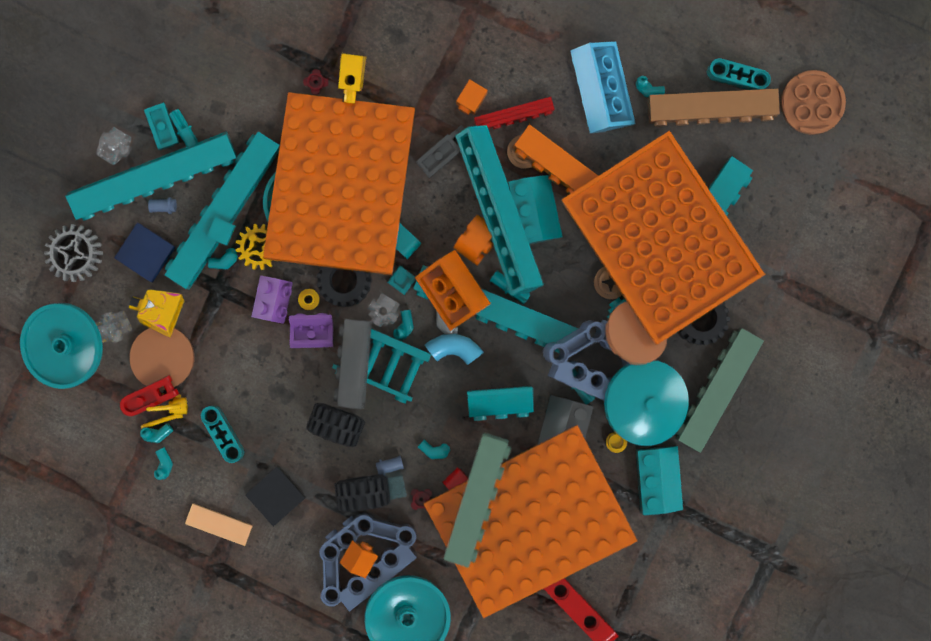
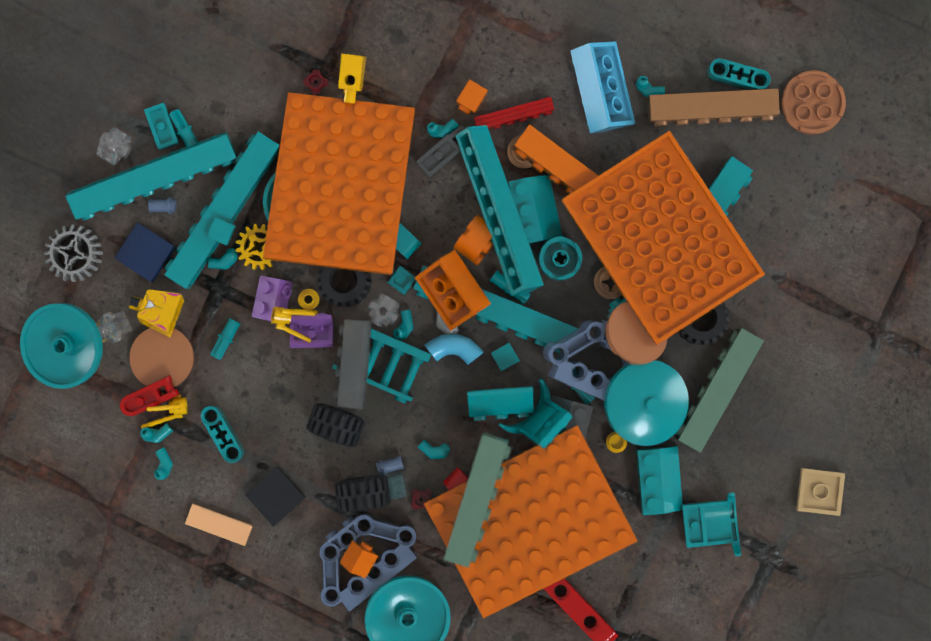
none -> teal axle [210,318,241,360]
none -> yellow plant [271,306,318,342]
none -> teal arm [427,119,459,139]
none -> teal tile [491,343,520,371]
none -> teal piece [499,379,573,449]
none -> teal brick [538,237,582,281]
none -> teal piece [681,492,741,556]
none -> tan plate [796,468,845,516]

